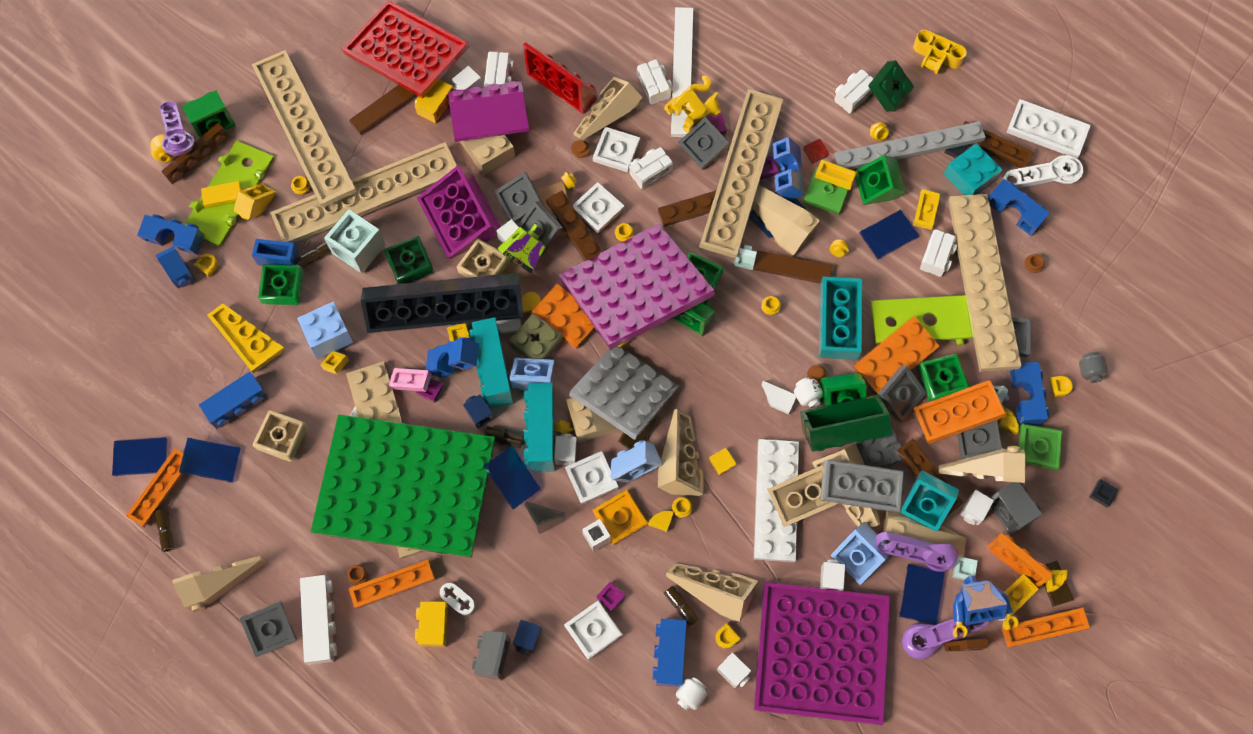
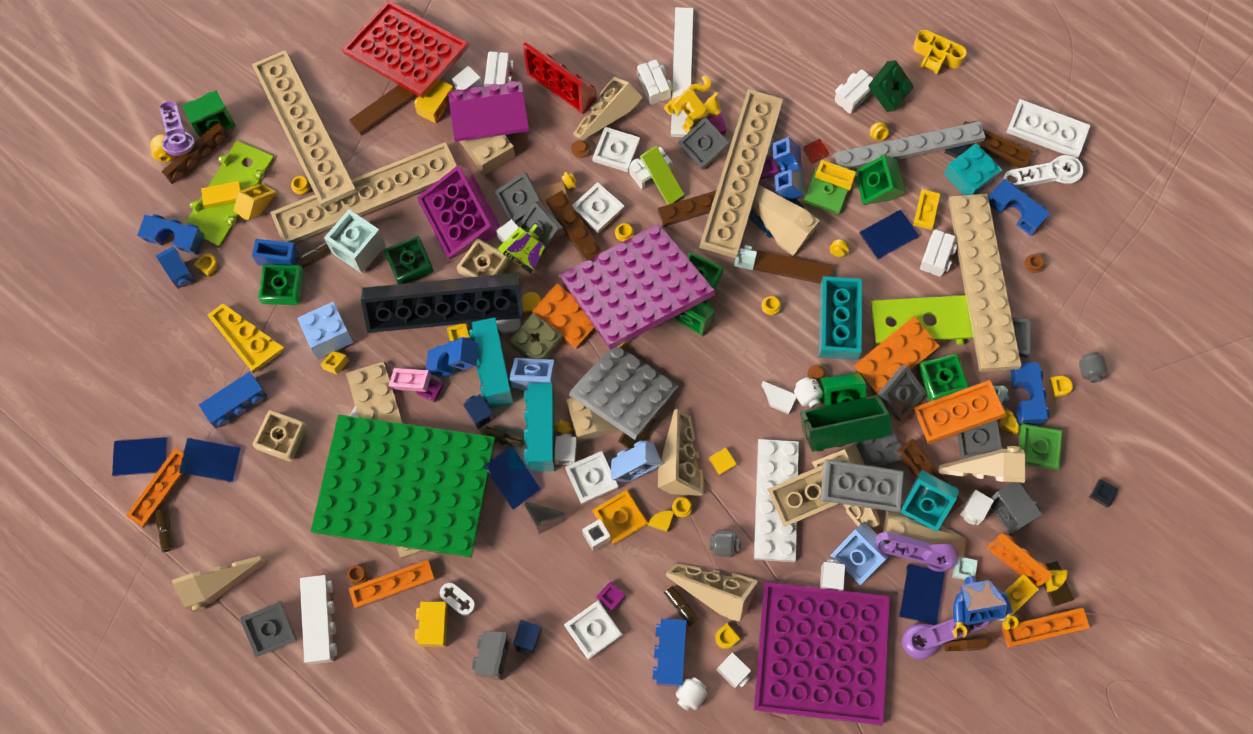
none -> lime tile [640,146,684,205]
none -> dark grey head [710,530,741,558]

